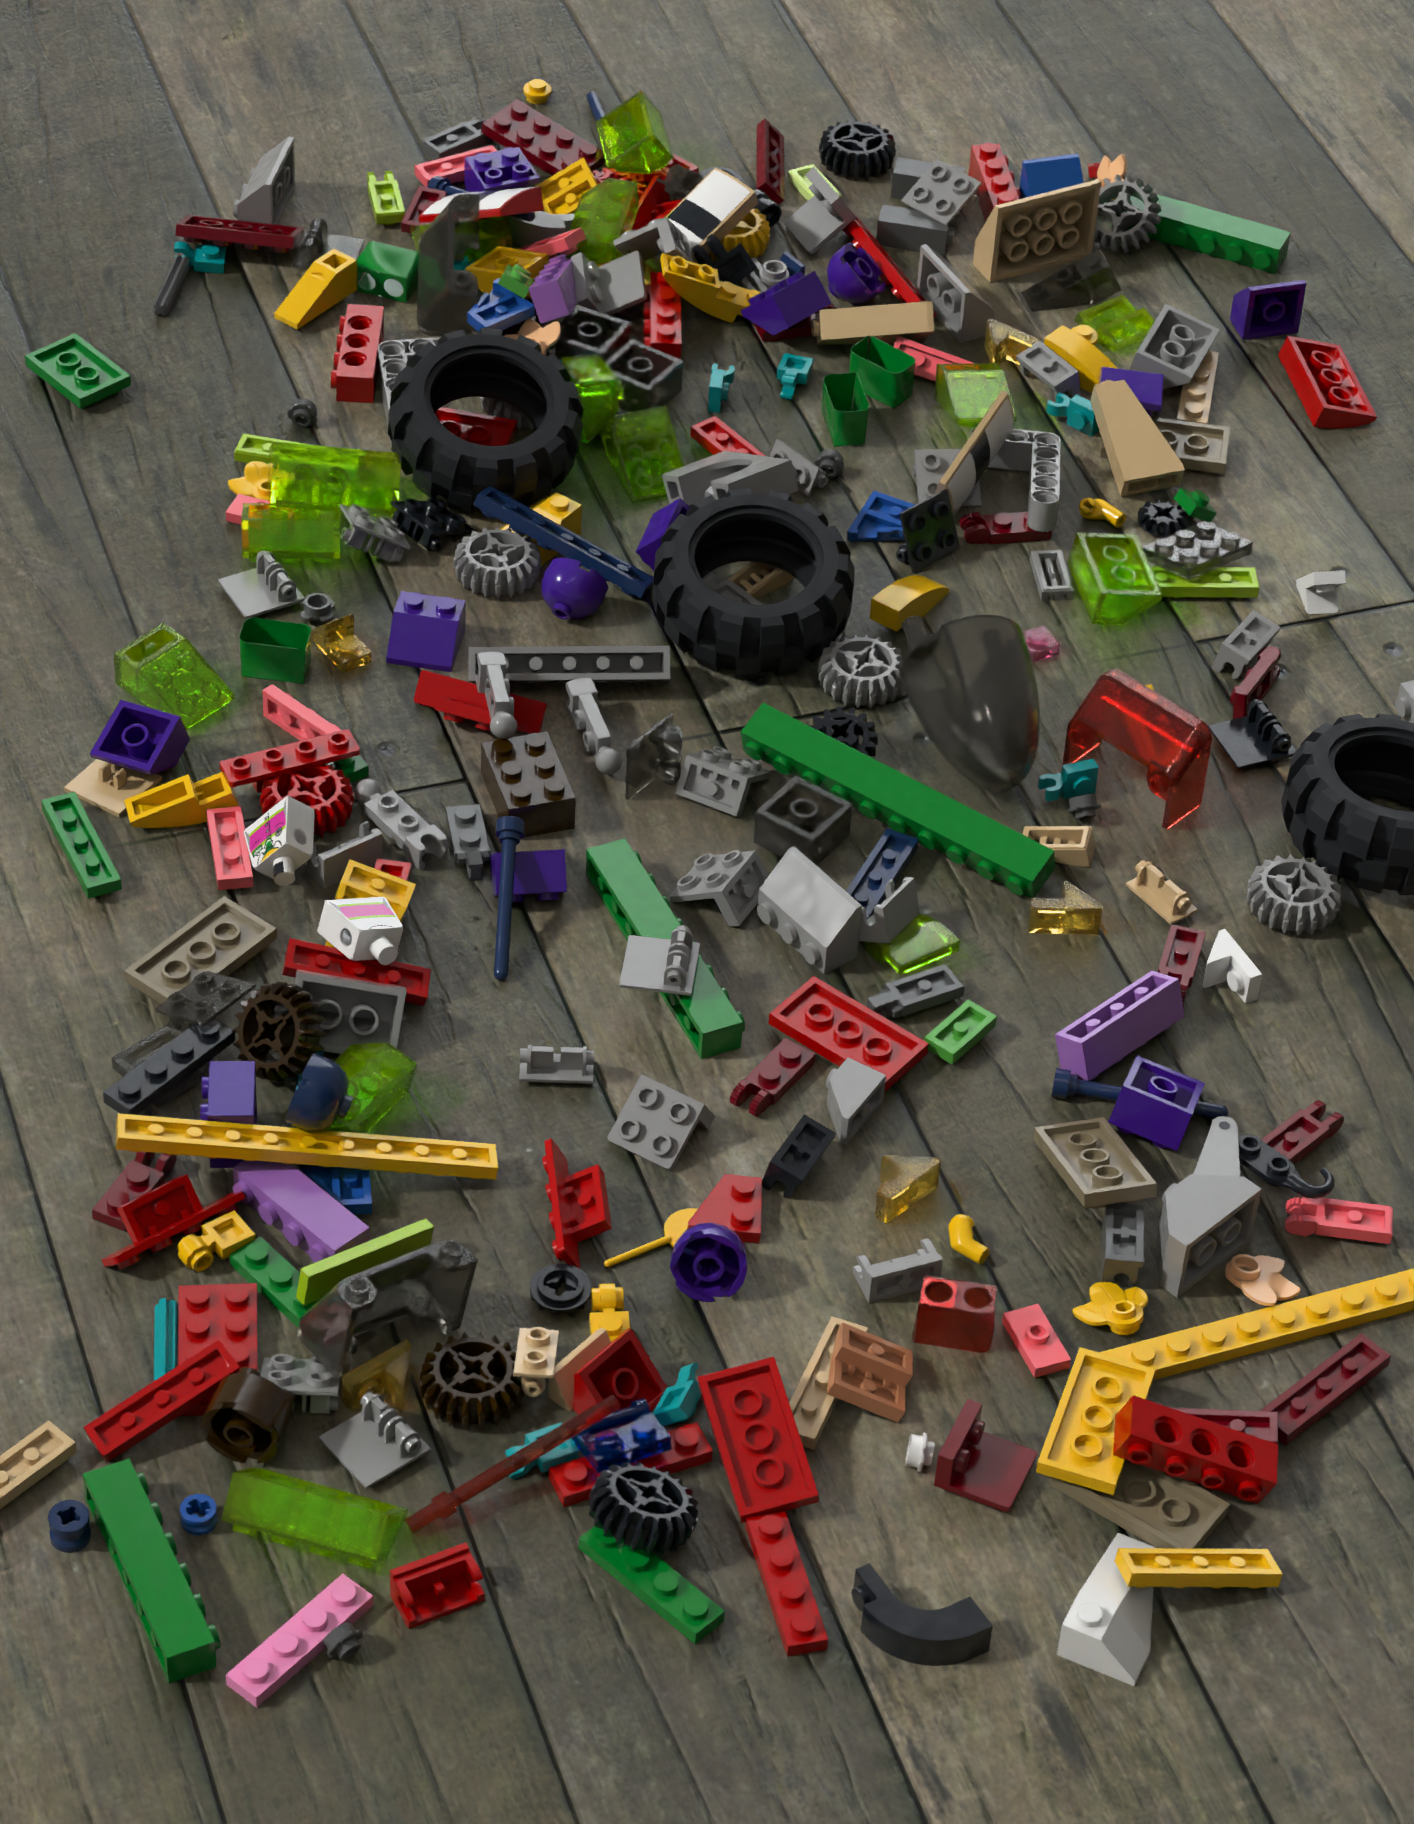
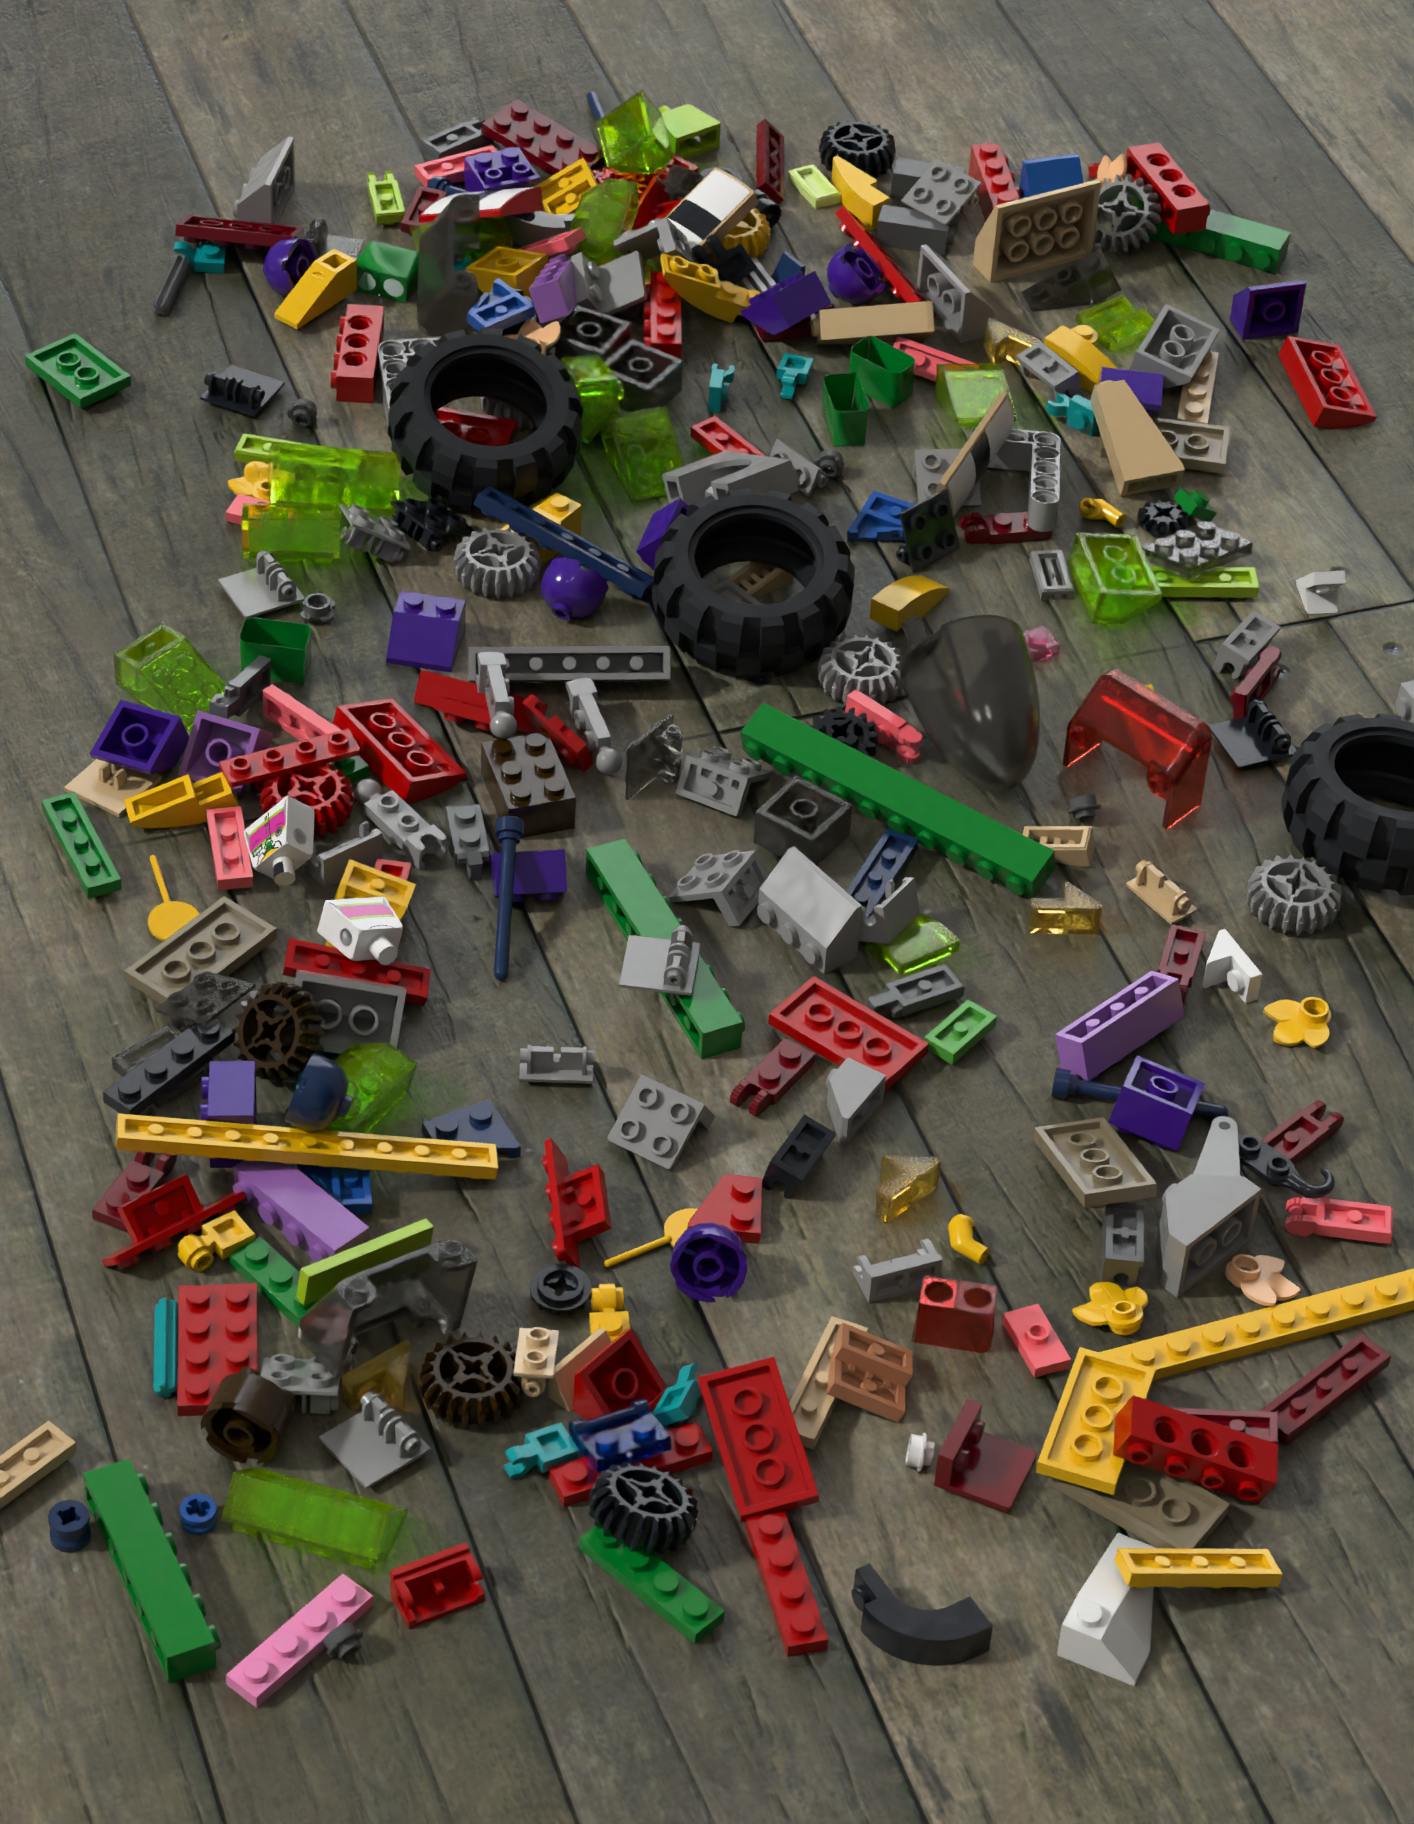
red plate [83,1339,241,1463] -> none
clear yellow slope [311,614,372,673] -> none
clear red bar [405,1394,621,1534] -> none
bright green plate [498,264,534,299] -> none
yellow plate [523,79,552,104] -> none
light grey plate [759,260,789,286] -> none
light grey bracket [784,167,856,255] -> none
teal plate [1038,759,1099,801] -> none
none -> yellow piece [148,855,200,941]
none -> medium lavender slope [178,710,273,795]
none -> black hinge [200,365,285,417]
none -> dark grey hinge [209,655,271,719]
none -> dark purple cylinder [263,238,319,297]
none -> red slope [332,698,466,804]
none -> dark blue wing [422,1099,521,1158]
none -> red wing [522,694,593,772]
none -> lime torso [655,104,721,159]
none -> yellow slope [831,156,890,230]
none -> coral hinge [845,690,923,764]
none -> red brick [1126,142,1210,235]
none -> yellow plate [1263,997,1331,1048]

